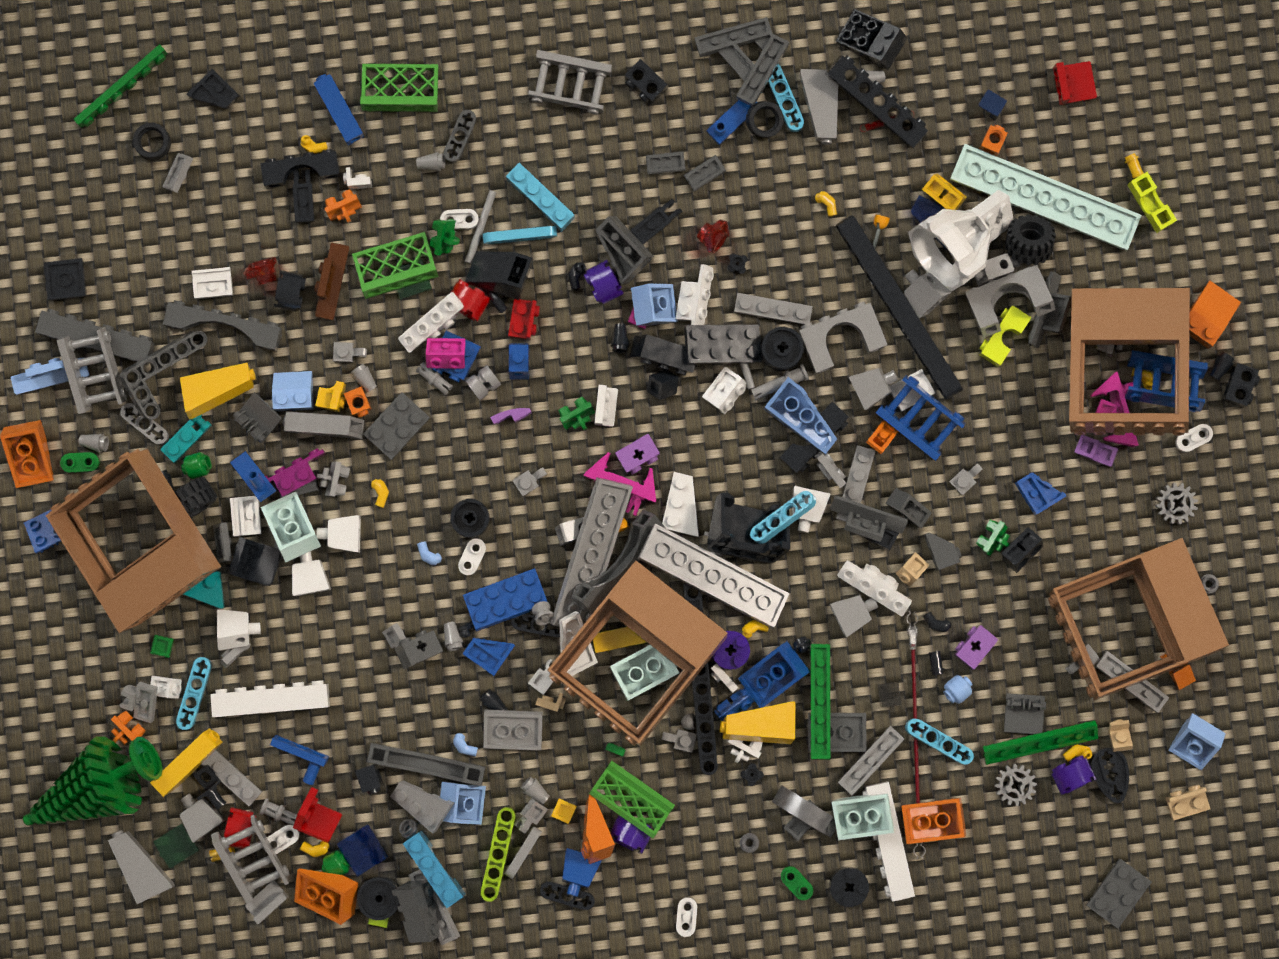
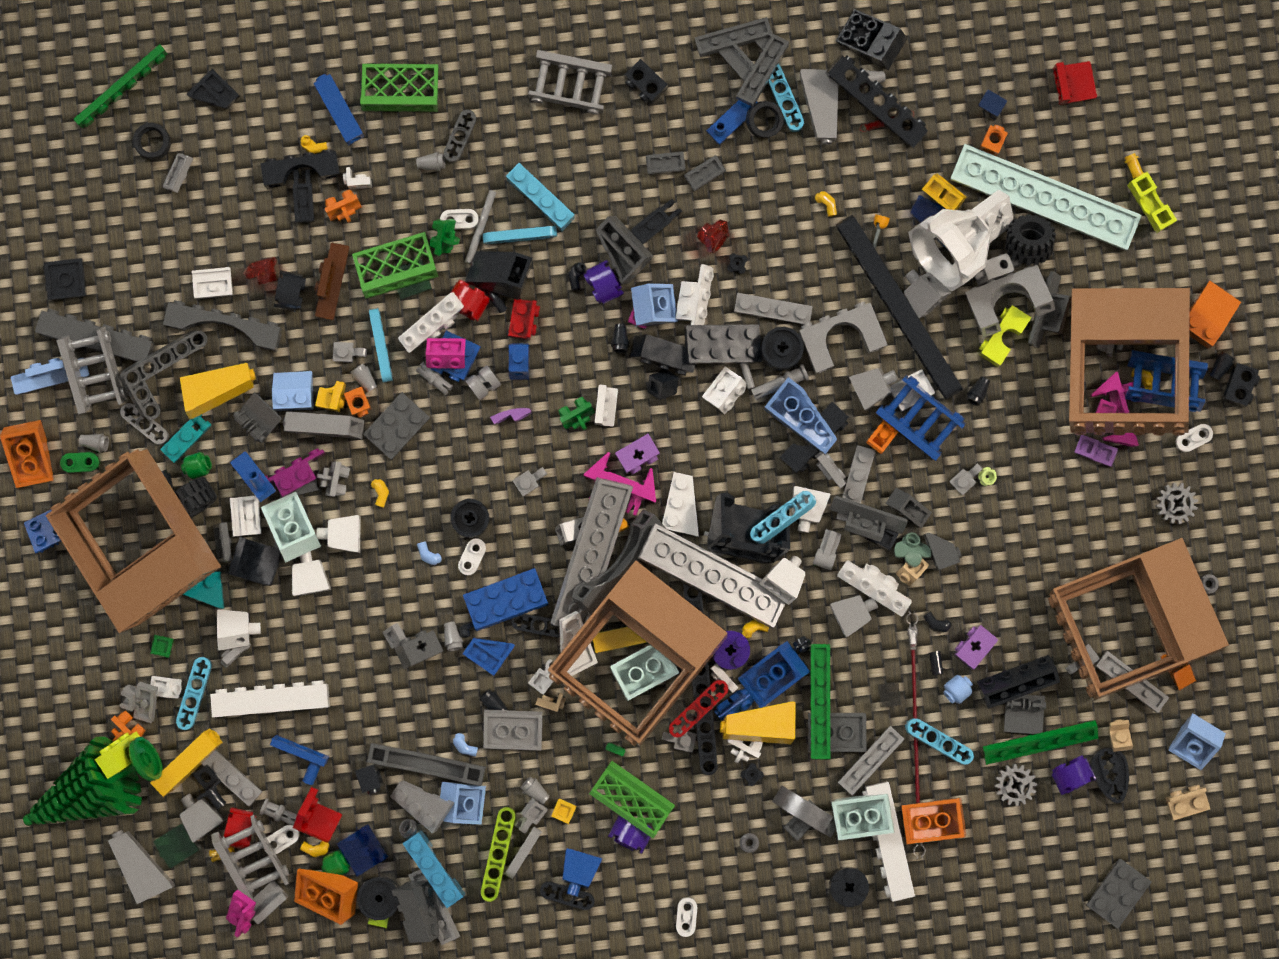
light grey wheel [532,601,554,625] -> none
orange slope [581,794,615,864] -> none
green plate [780,866,813,900] -> none
green hips [976,520,1010,557] -> none
black brick [1001,527,1043,573] -> none
blue wing [1015,473,1066,515] -> none
yellow arm [1062,744,1092,762] -> none
none -> neon yellow arch [95,731,140,779]
none -> dark pink bracket [226,890,256,938]
none -> medium azure beam [369,308,393,383]
none -> red beam [669,680,728,738]
none -> white torso [759,556,805,605]
none -> light grey piece [813,529,842,570]
none -> sand green plate [894,532,931,567]
none -> black cone [966,376,990,406]
none -> black brick [977,655,1060,709]
none -> yellowish green plate [978,467,997,486]

